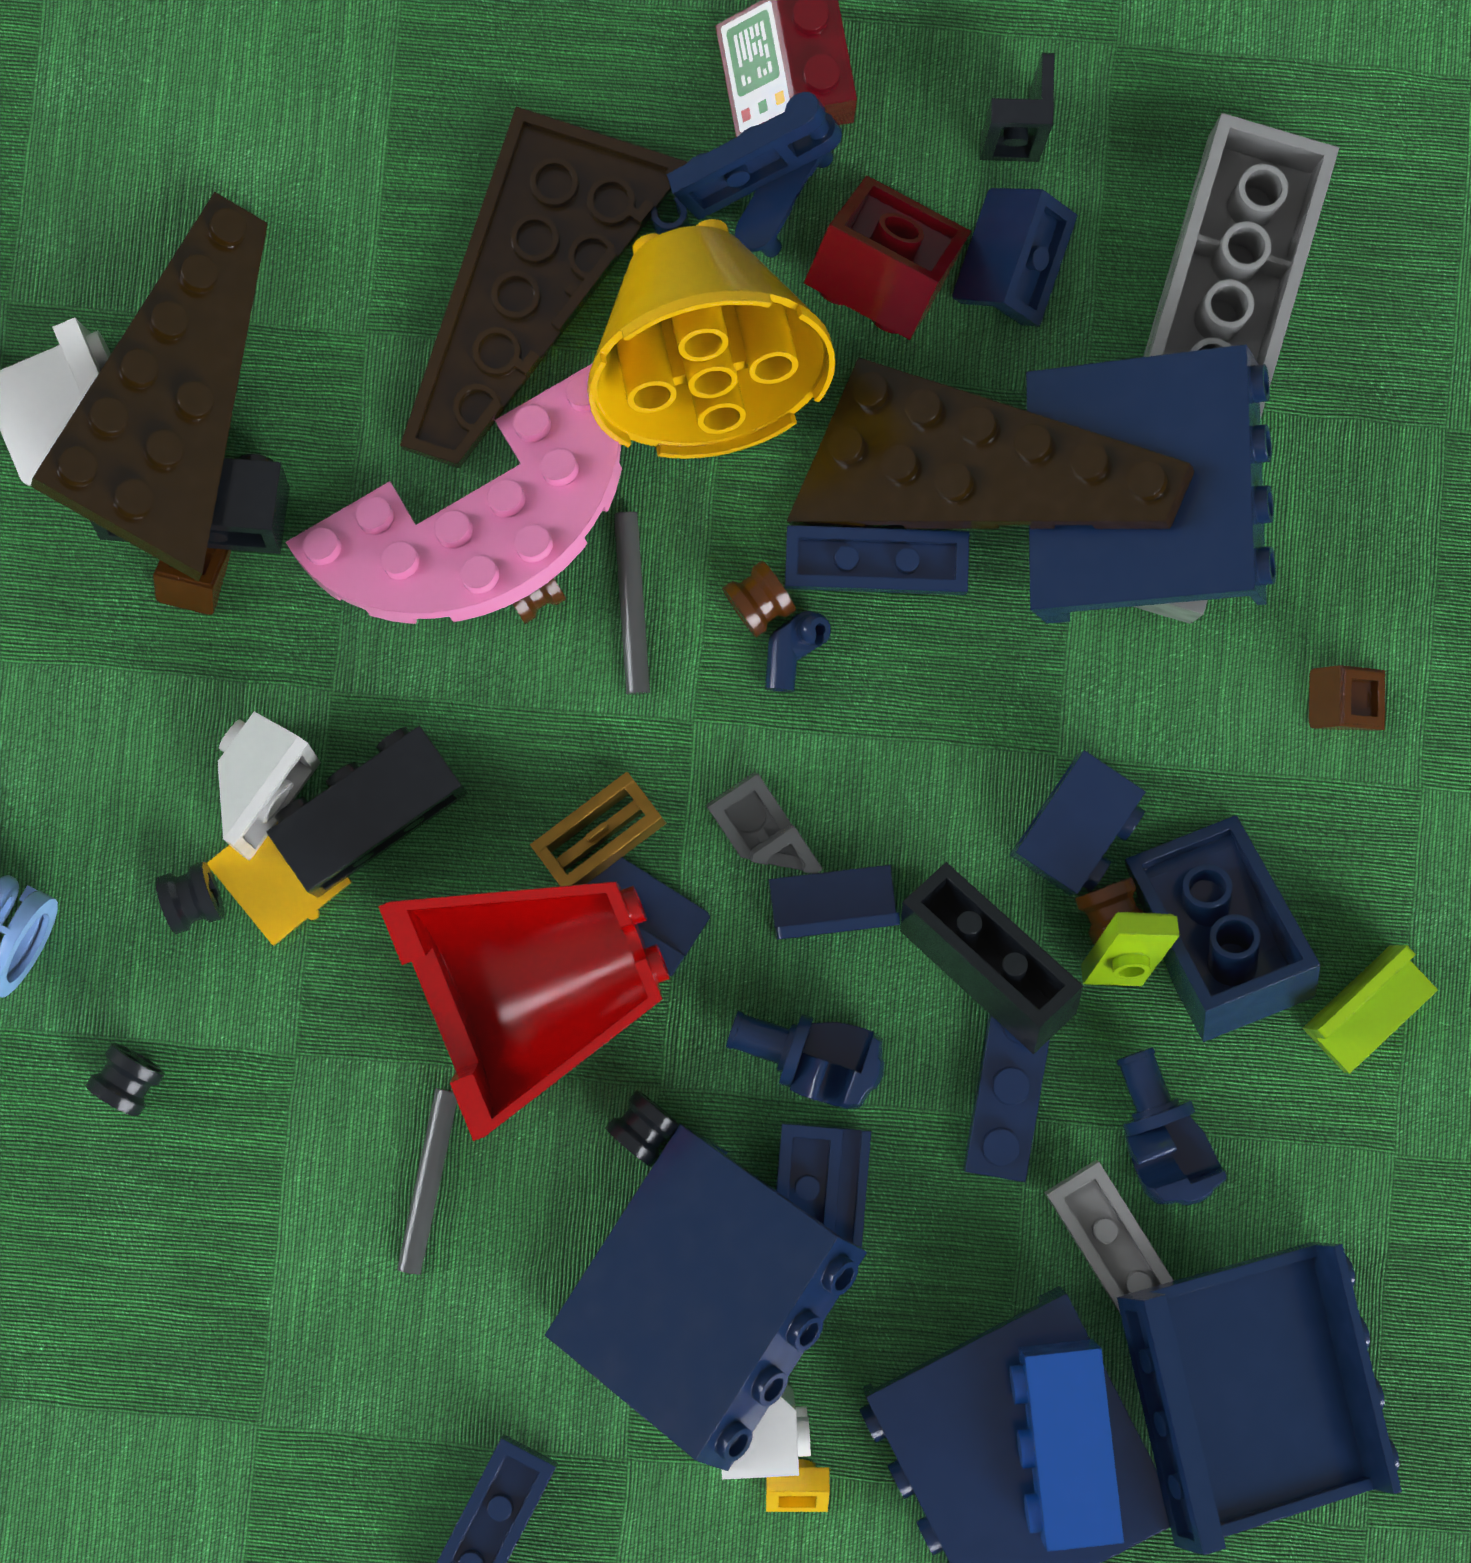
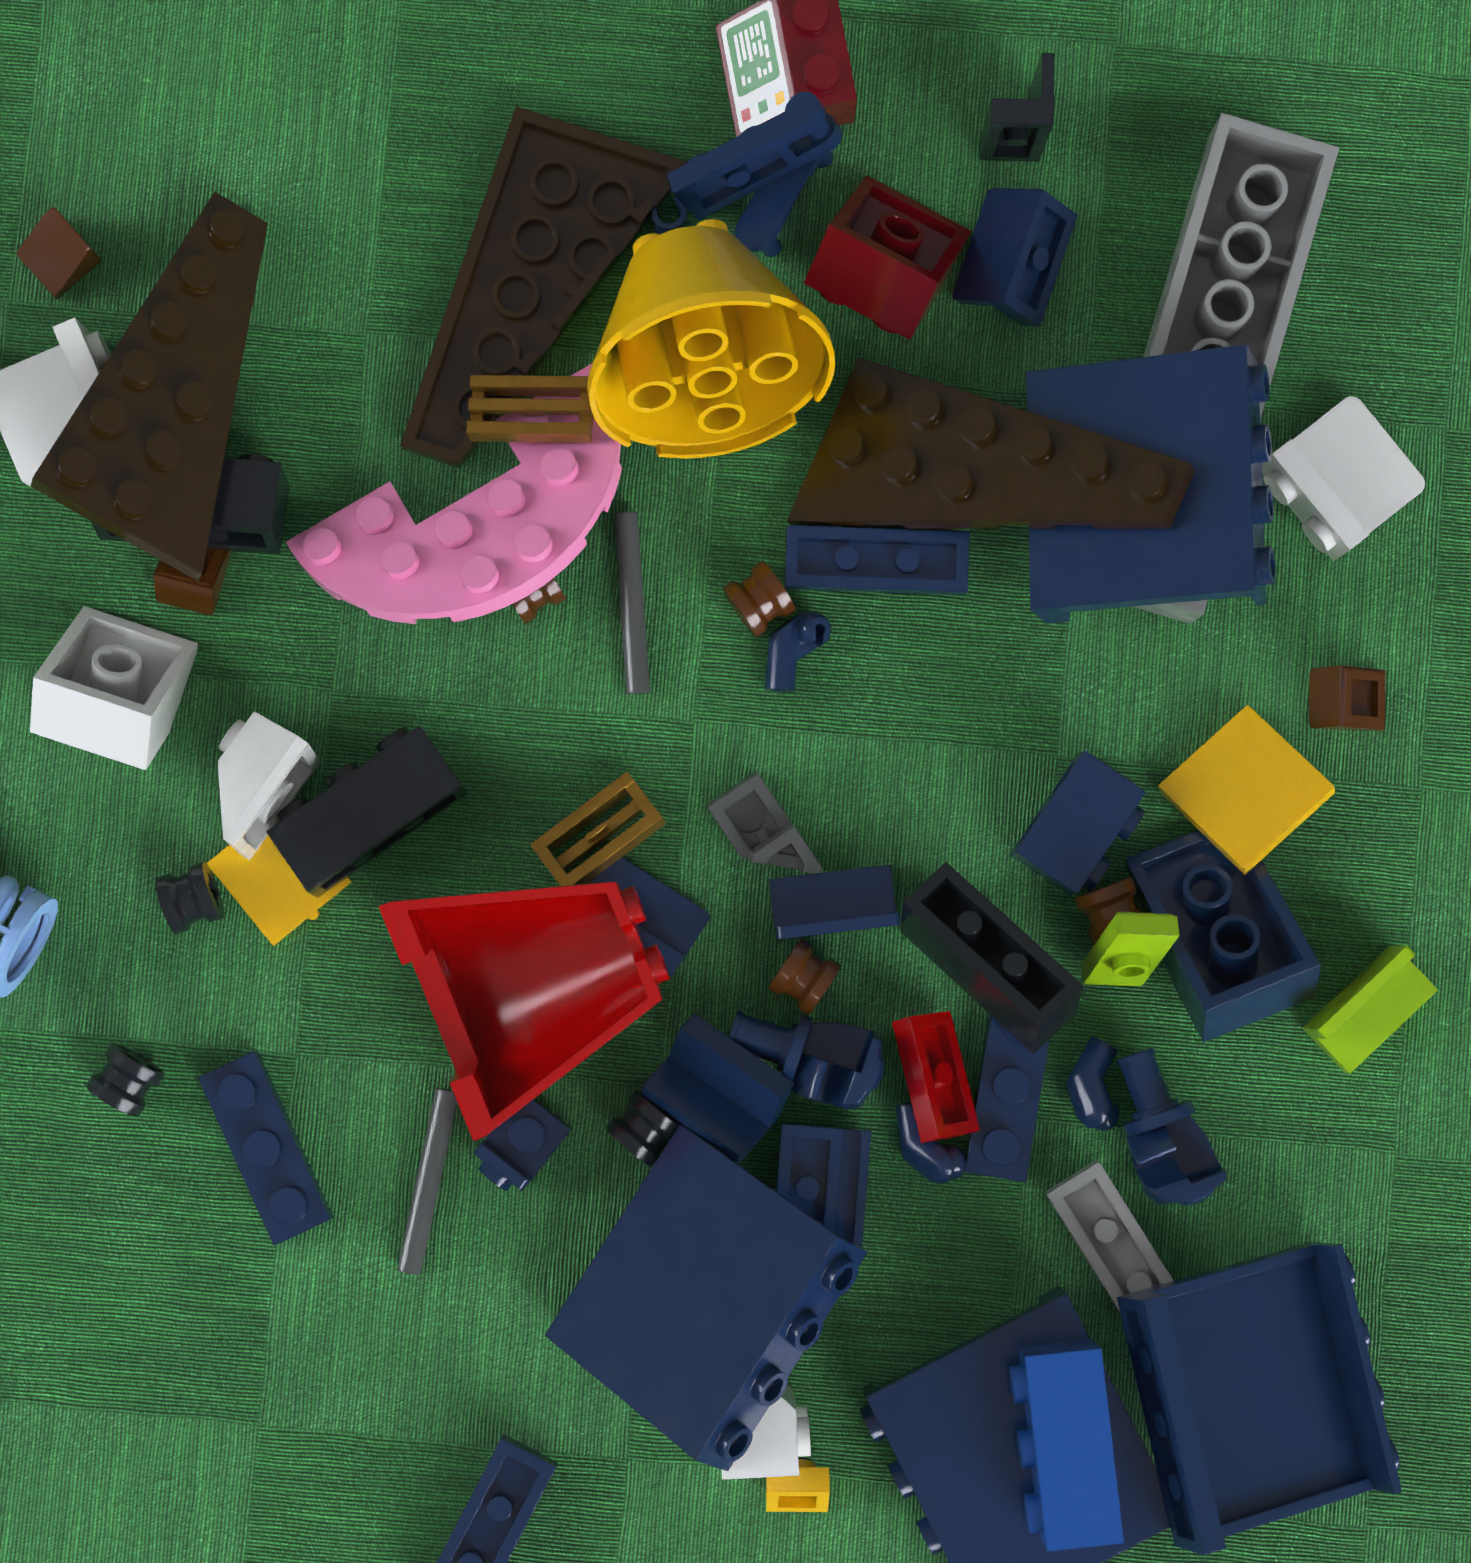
none -> reddish brown slope [16,206,102,299]
none -> white slope [30,606,198,770]
none -> dark blue plate [198,1051,334,1246]
none -> pearl gold tile [466,375,593,443]
none -> dark blue bracket [474,1098,572,1191]
none -> dark blue panel [641,1013,794,1162]
none -> reddish brown wheel [768,938,842,1016]
none -> red plate [892,1011,980,1143]
none -> dark blue arm [895,1103,966,1184]
none -> dark blue arm [1066,1036,1120,1131]
none -> yellow tile [1158,704,1335,875]
none -> white bracket [1262,396,1425,561]

